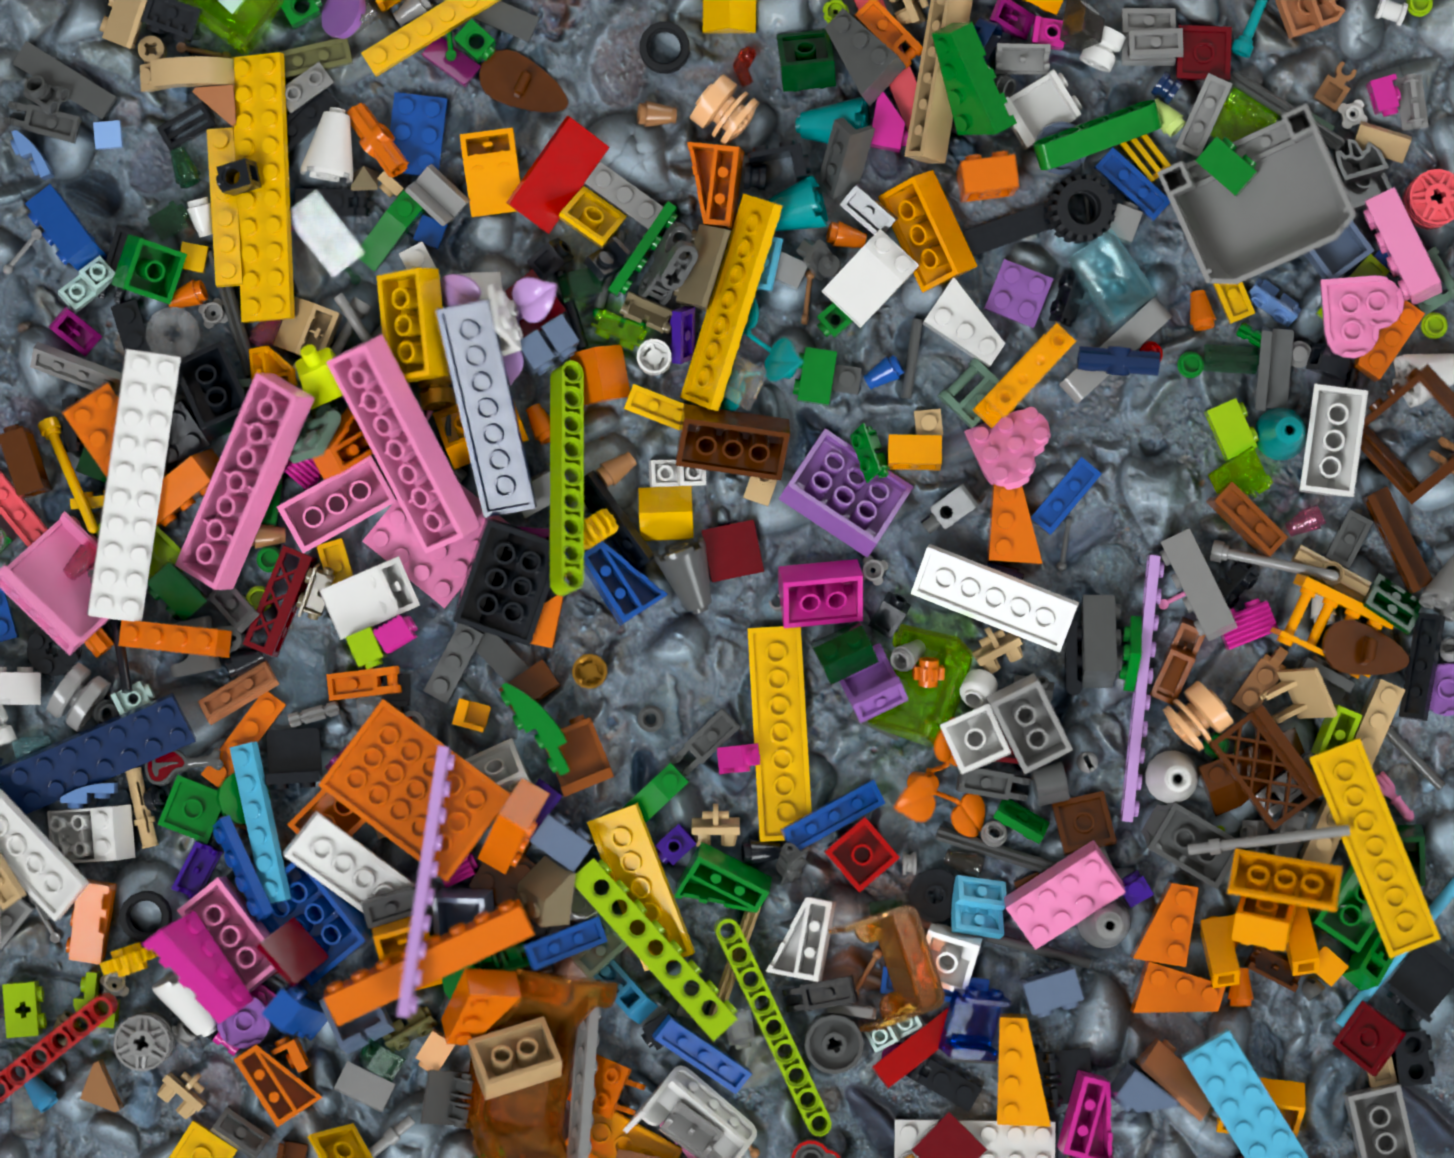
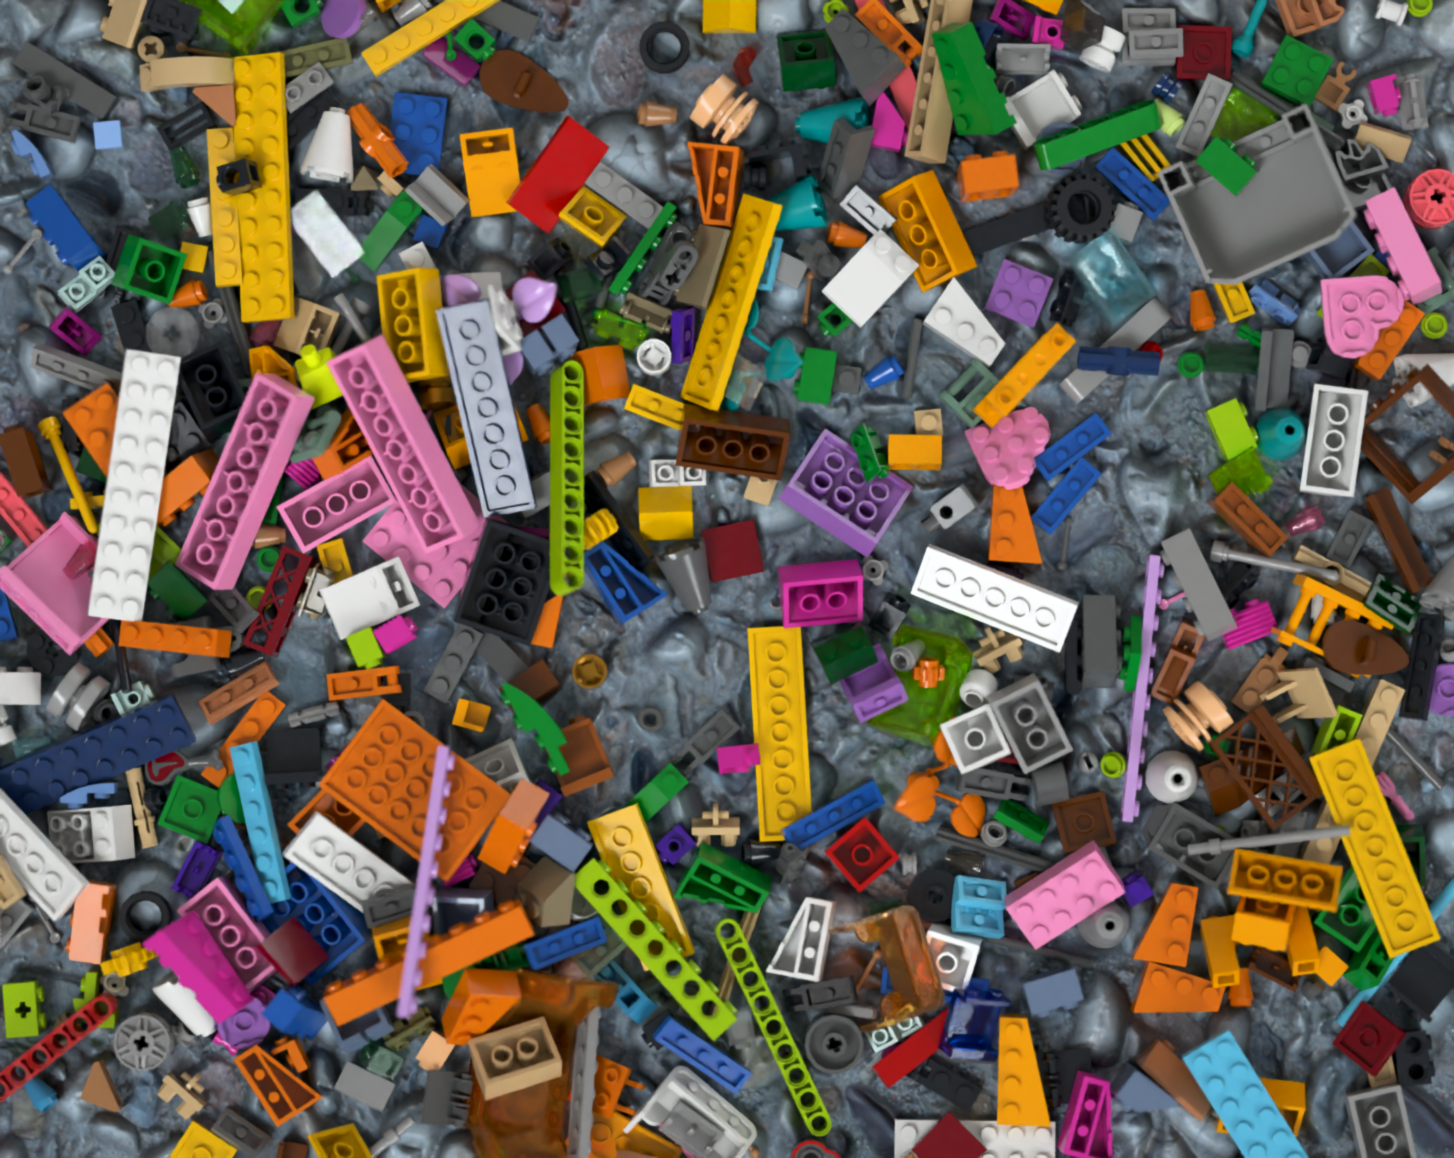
none -> blue plate [1034,413,1112,482]
none -> lime plate [1101,751,1127,778]
none -> green brick [1259,35,1334,107]

